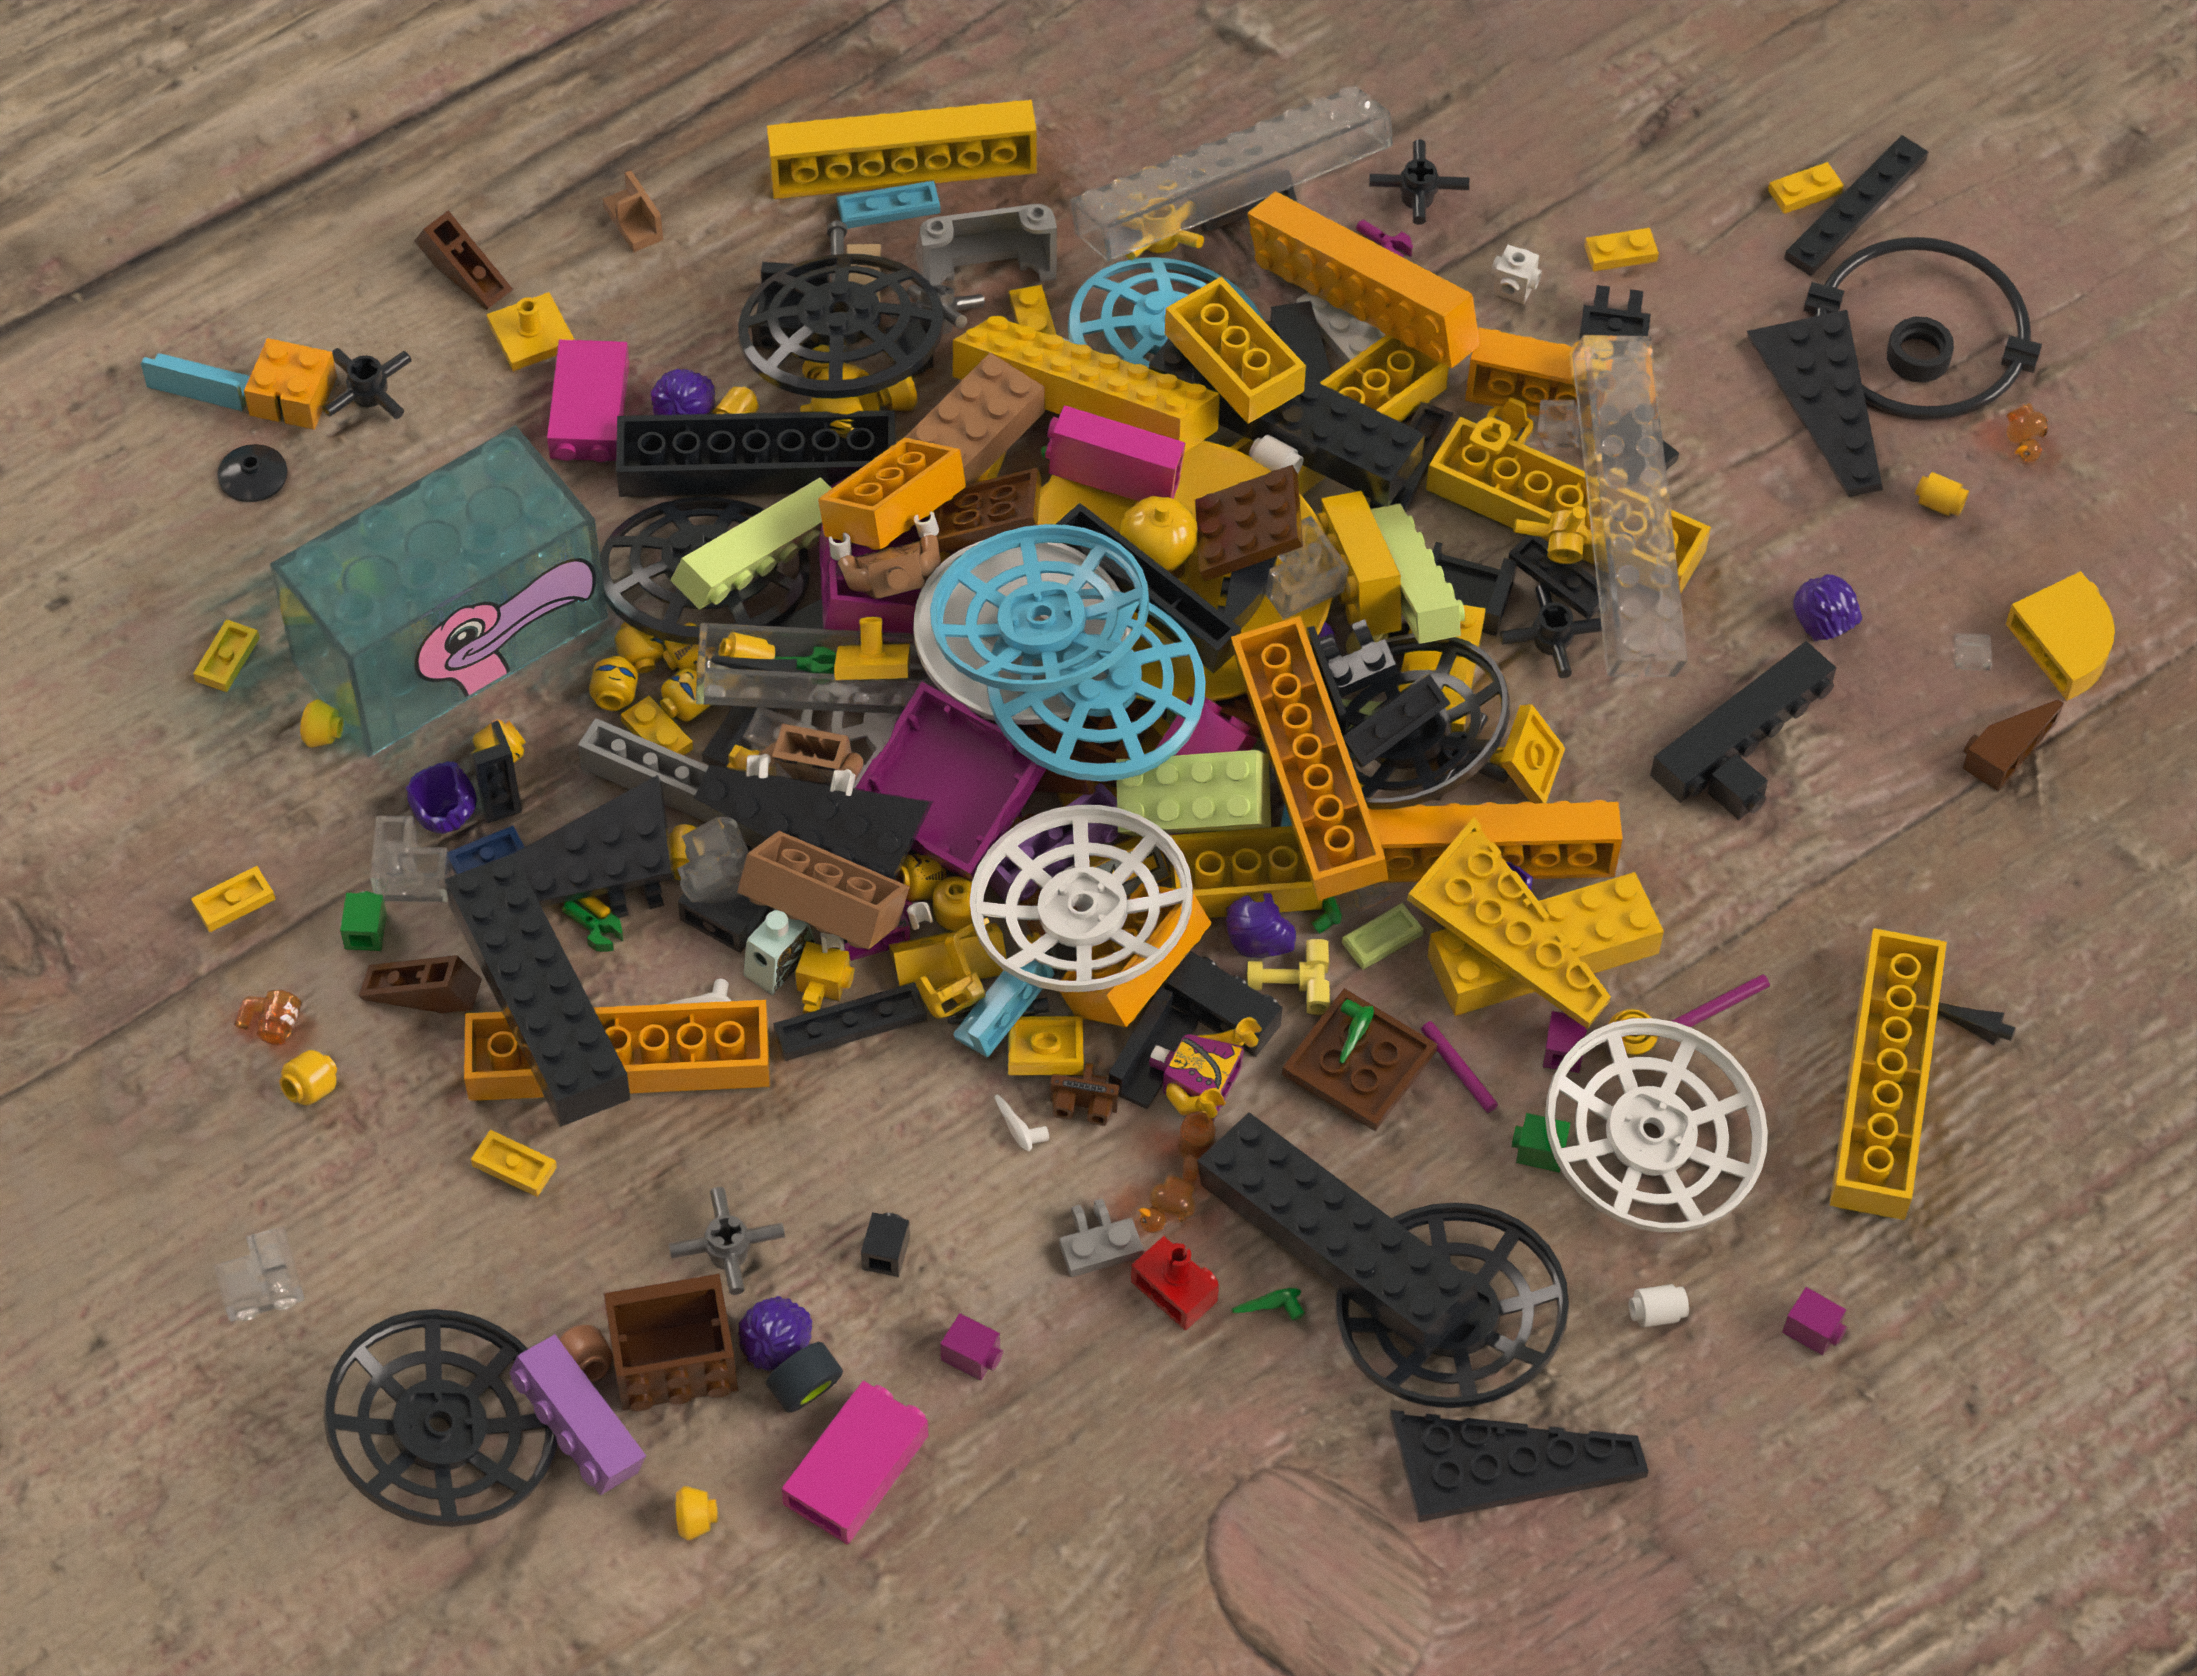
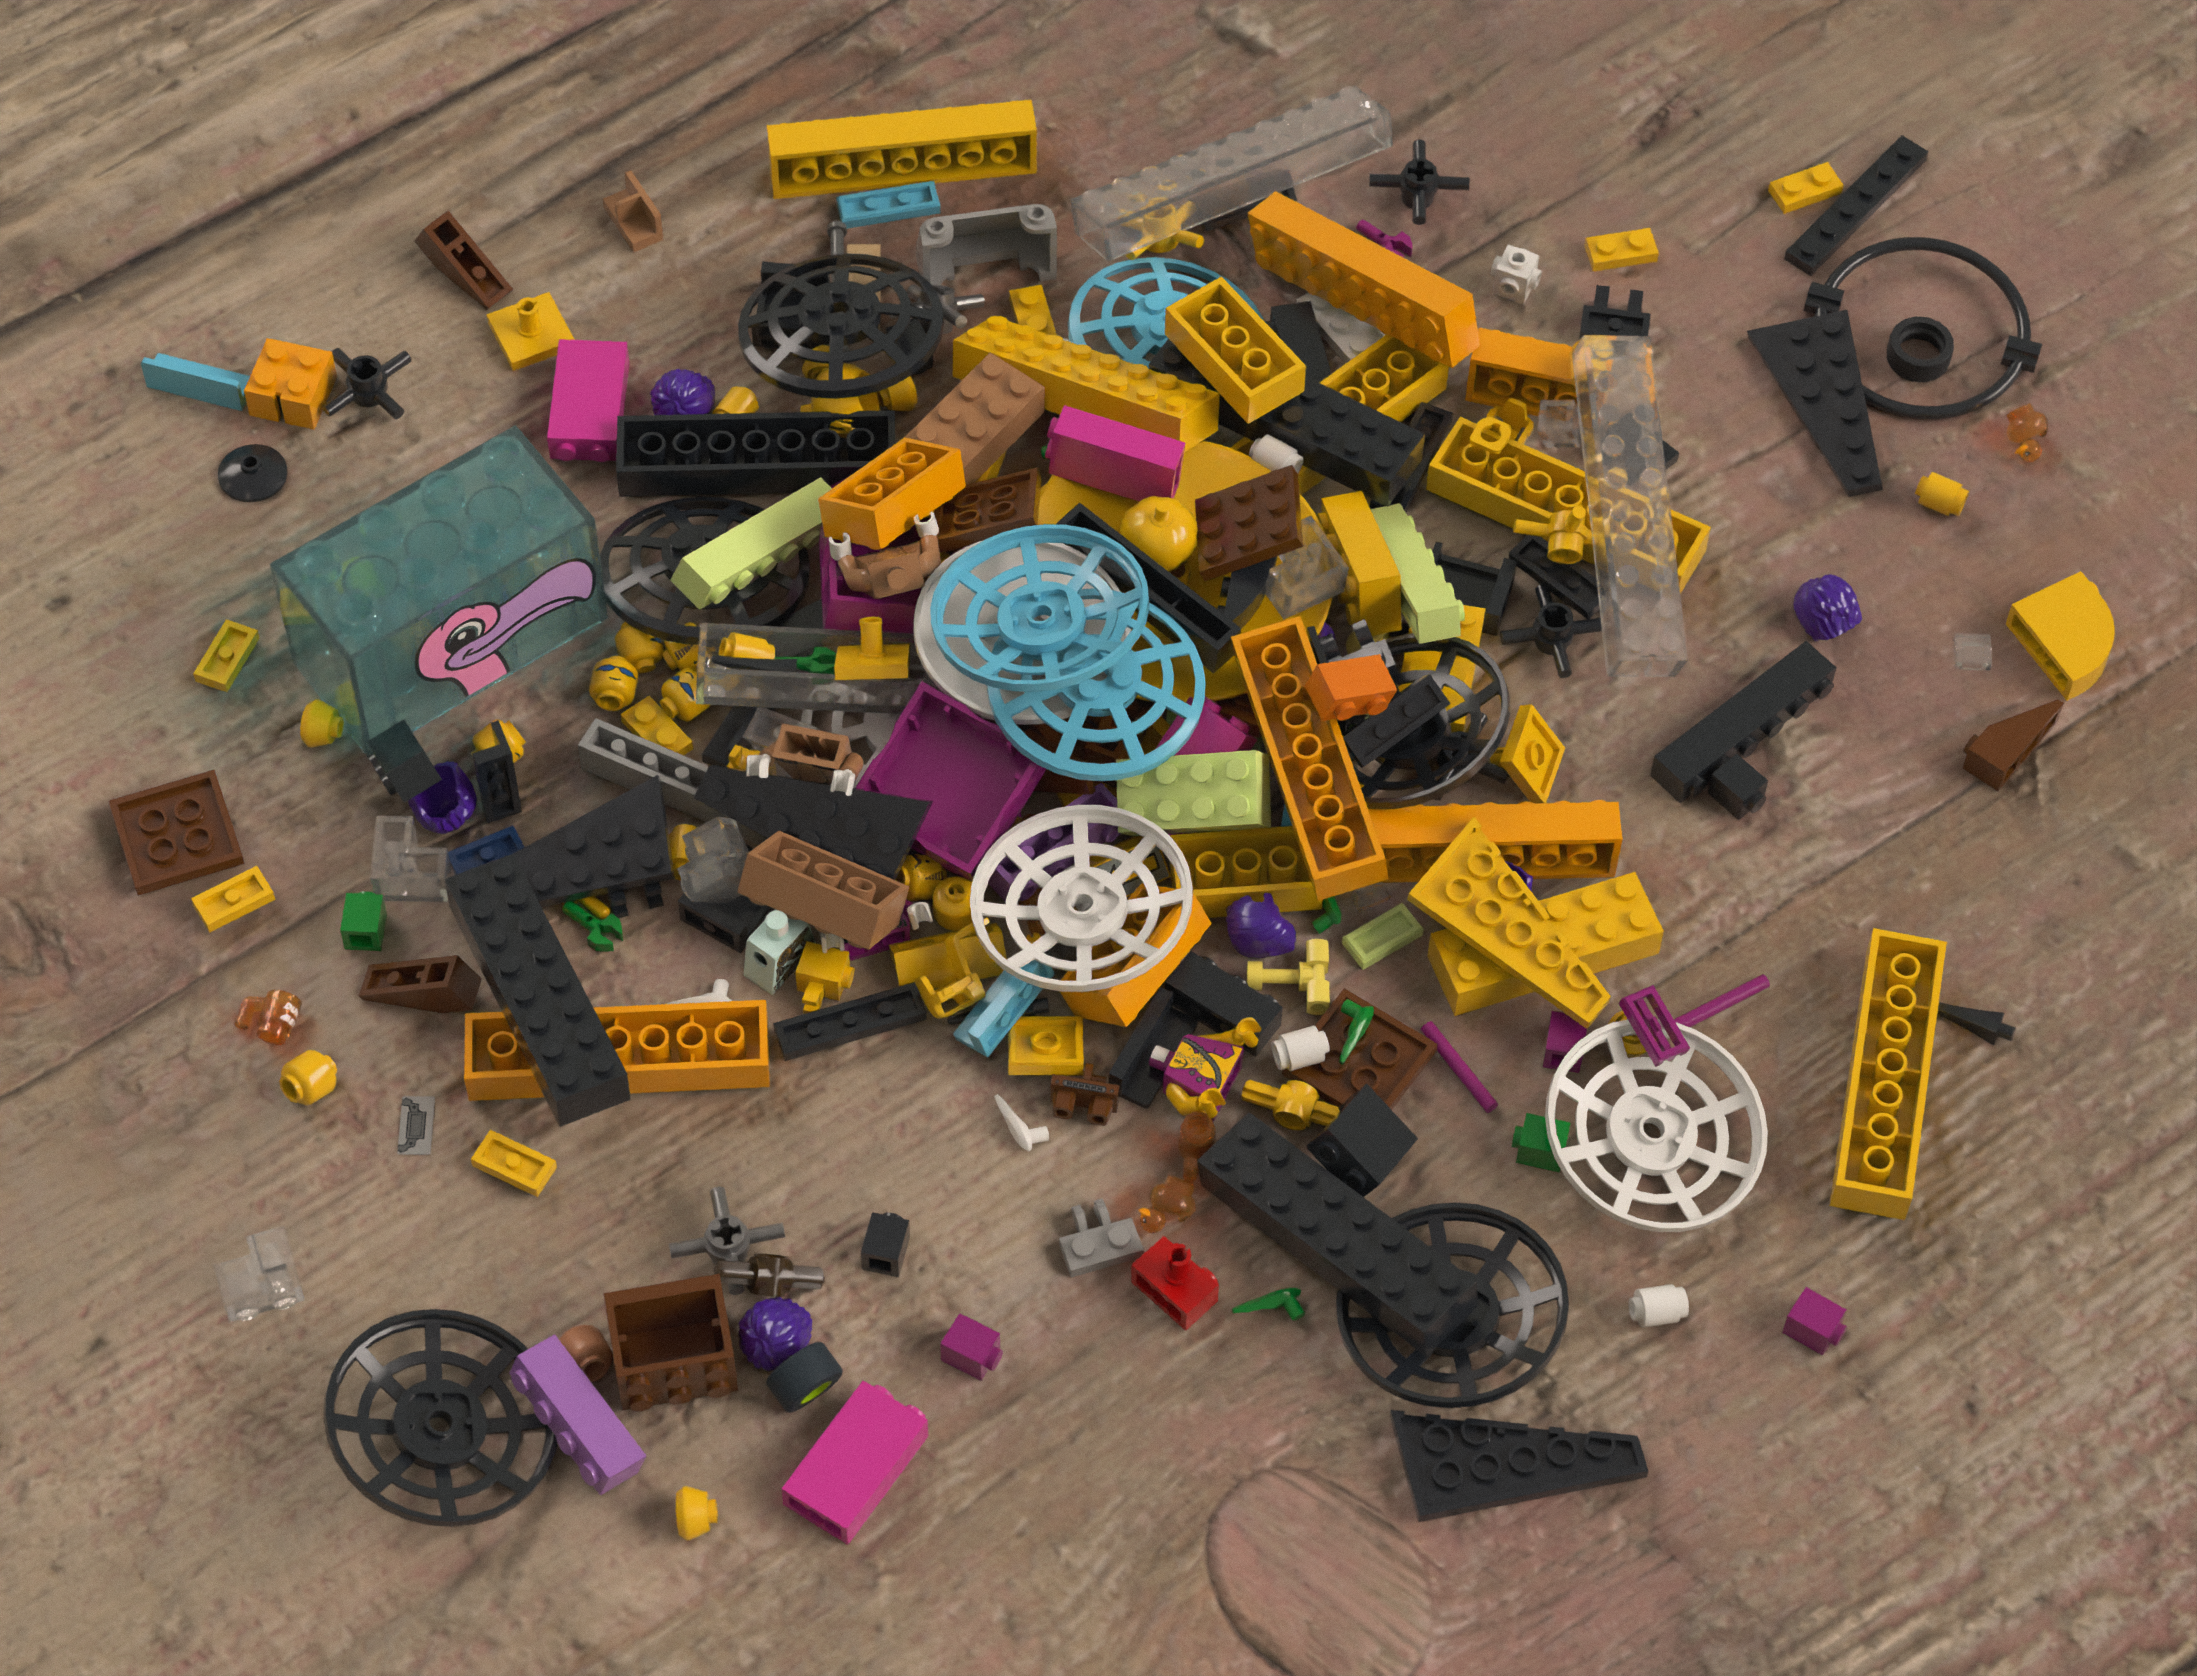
none -> reddish brown plate [108,770,245,896]
none -> black brick [367,719,442,803]
none -> sticker [397,1096,435,1155]
none -> dark brown axle [714,1253,825,1297]
none -> yellow axle [1241,1080,1339,1130]
none -> white brick [1271,1025,1330,1071]
none -> orange brick [1305,654,1397,721]
none -> black panel [1306,1083,1418,1197]
none -> magenta tile [1618,985,1690,1067]

